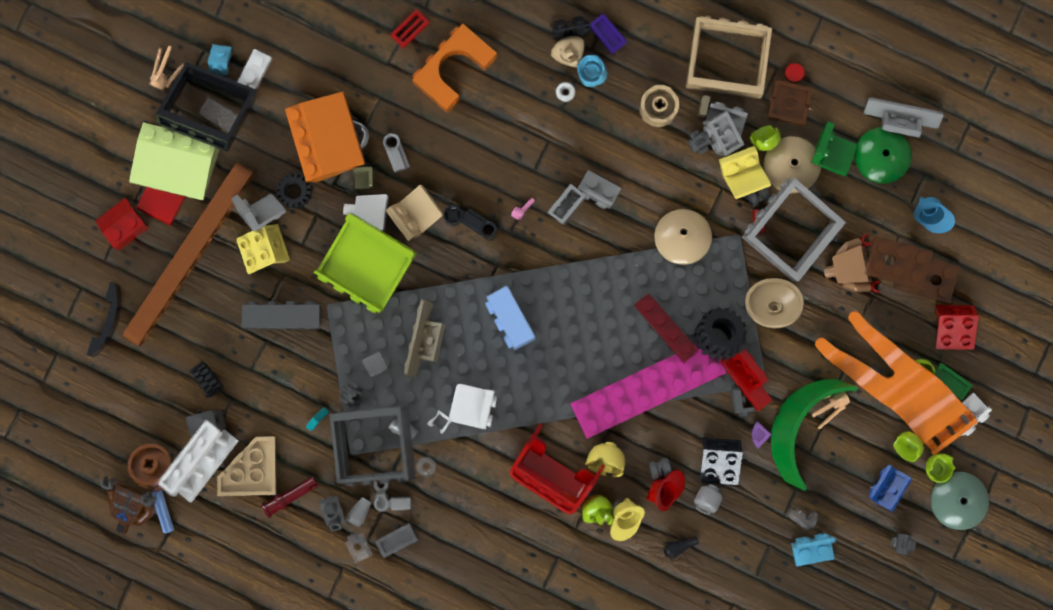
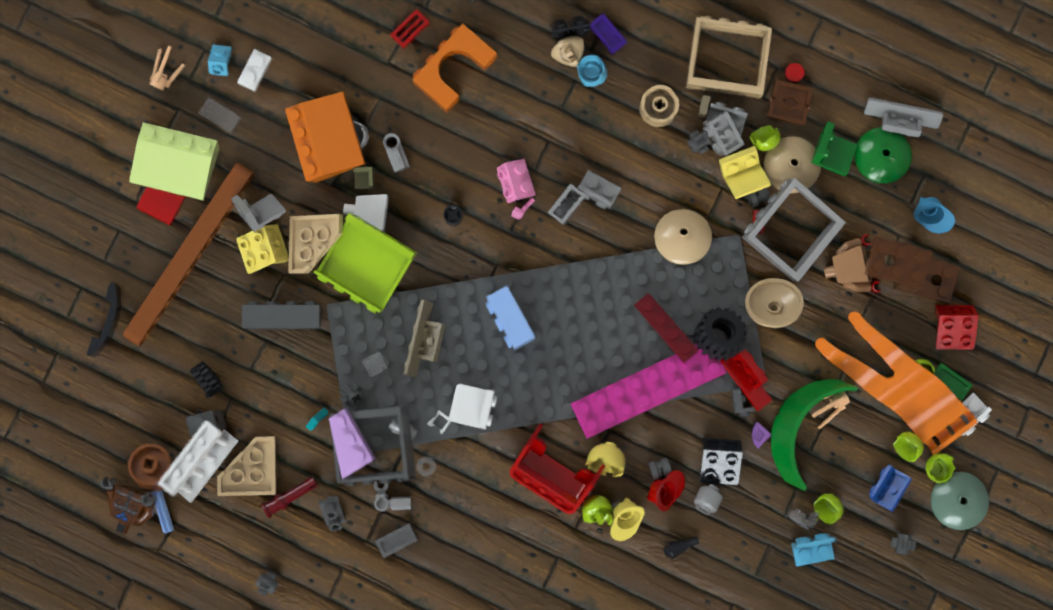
red slope [96,197,149,251] -> none
black window [156,62,256,152] -> none
black tyre [276,173,312,209] -> none
clear brick [345,532,374,564] -> none
light grey cone [346,497,371,528] -> none
tan bracket [385,185,444,241] -> none
black piece [461,208,498,241] -> none
white plate [556,82,575,102] -> none
none -> dark grey gear [255,571,279,596]
none -> tan plate [288,214,343,274]
none -> lavender wing [329,408,375,479]
none -> bright pink bracket [497,159,536,203]
none -> lime hair [814,494,844,524]

